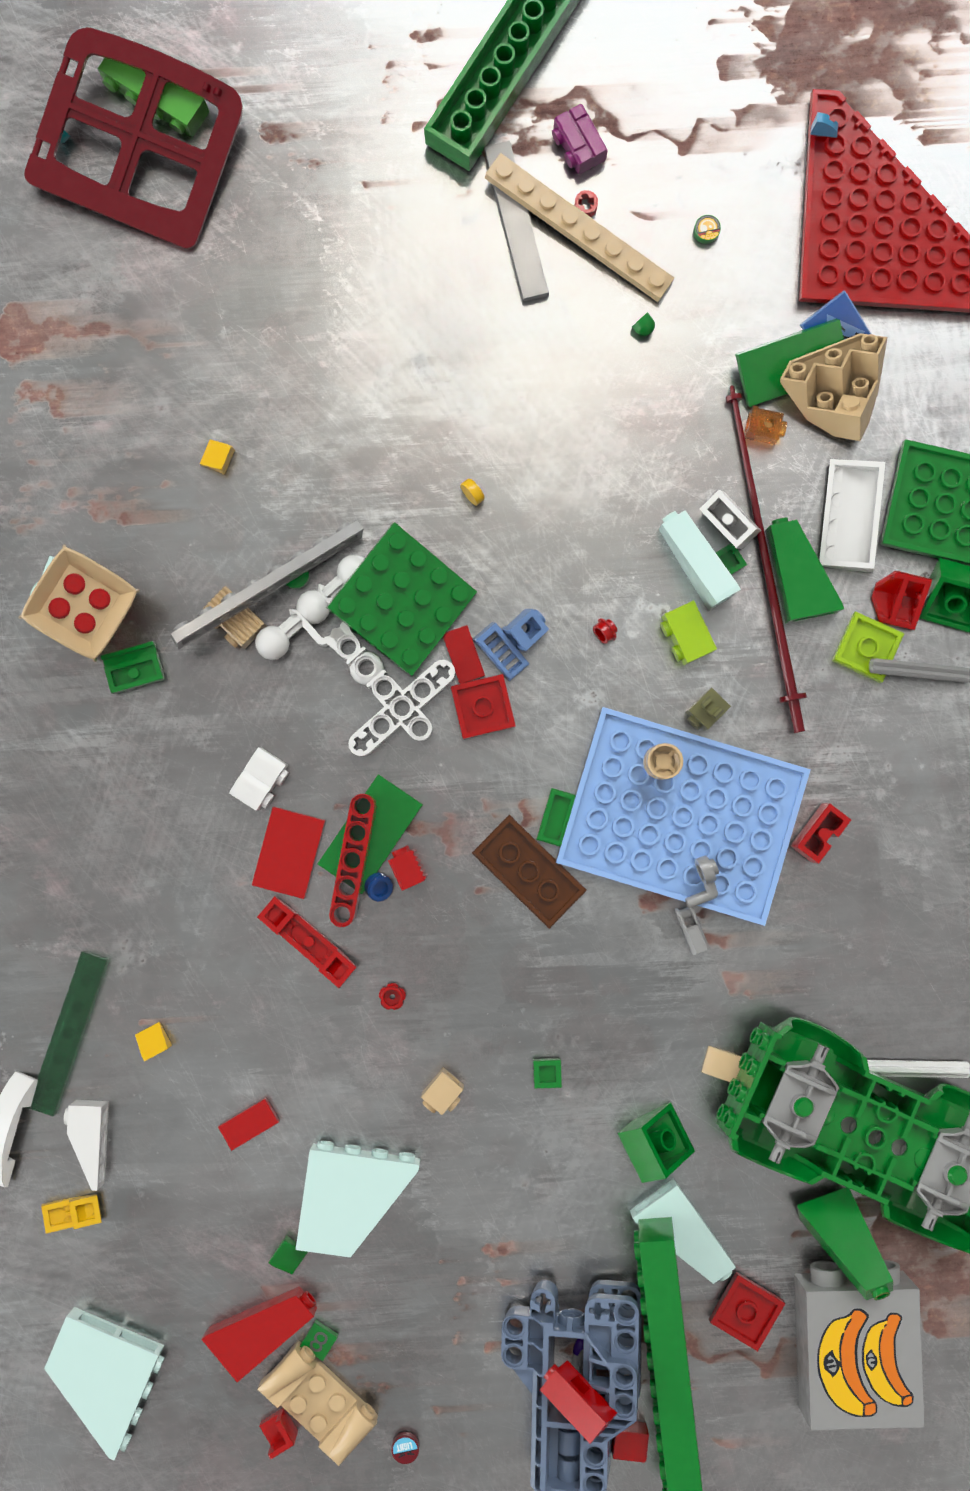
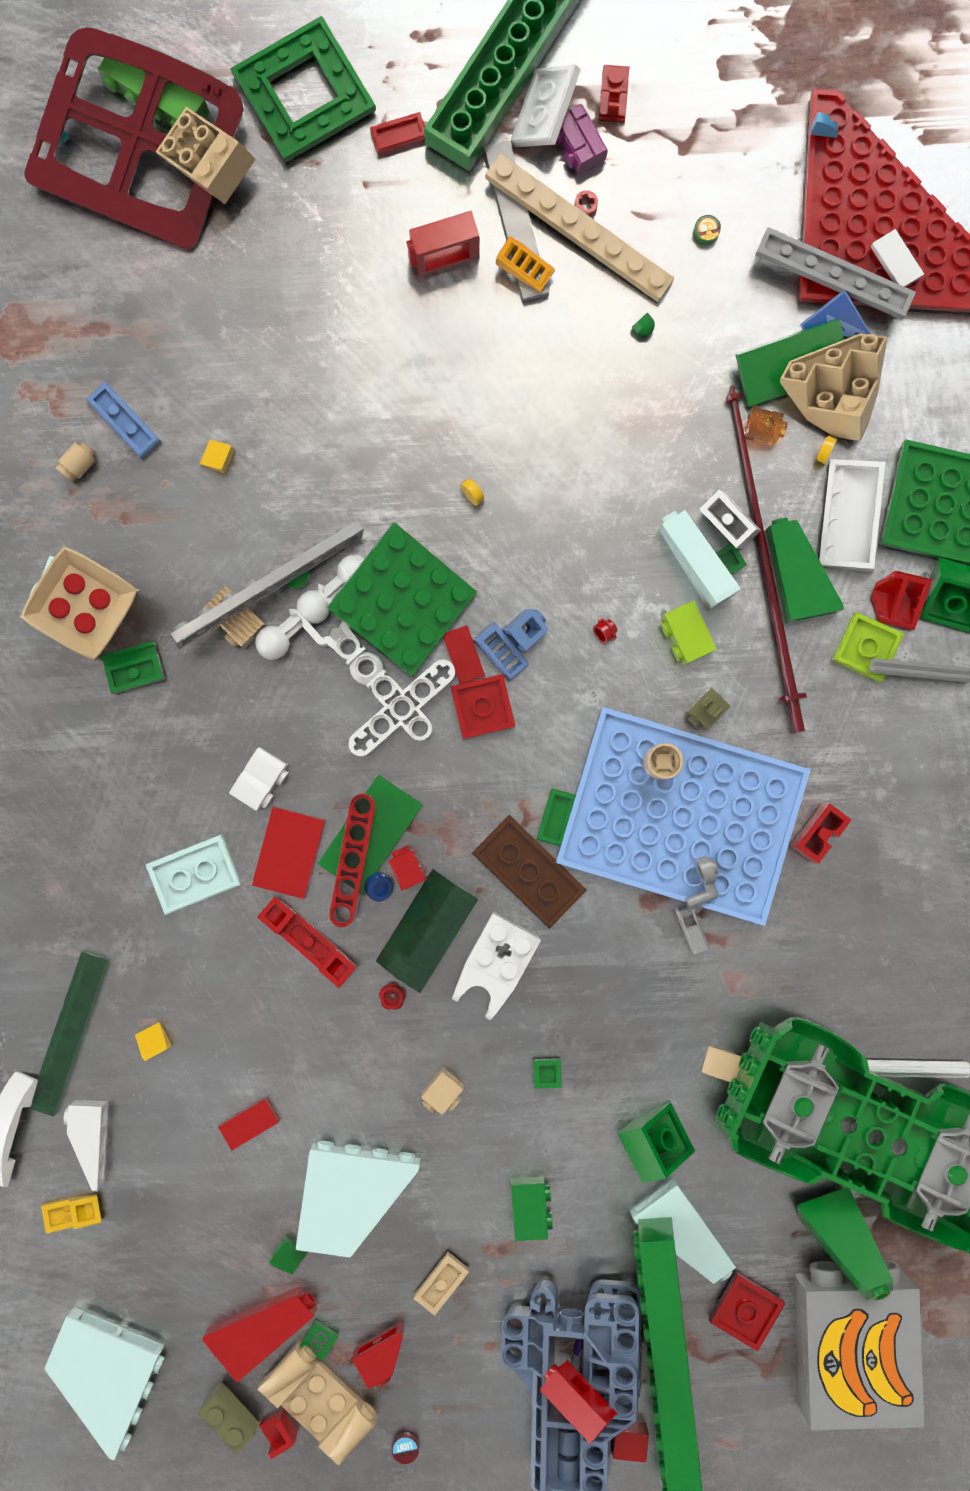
none -> tan brick [55,442,96,482]
none -> medium blue tile [86,381,161,459]
none -> light aqua tile [146,834,242,915]
none -> tan slope [156,107,256,204]
none -> olive brick [198,1382,259,1454]
none -> green plate [230,16,376,163]
none -> red slope [352,1322,404,1389]
none -> red tile [370,112,425,156]
none -> clear green slope [376,869,479,993]
none -> window [406,210,480,276]
none -> tan plate [413,1252,469,1316]
none -> white brick [452,911,541,1020]
none -> light orange slope [496,236,555,293]
none -> white tile [510,64,581,148]
none -> green brick [511,1176,553,1241]
none -> plate [599,64,630,123]
none -> light grey plate [755,227,916,320]
none -> yellow tile [816,436,837,464]
none -> white tile [870,229,924,287]

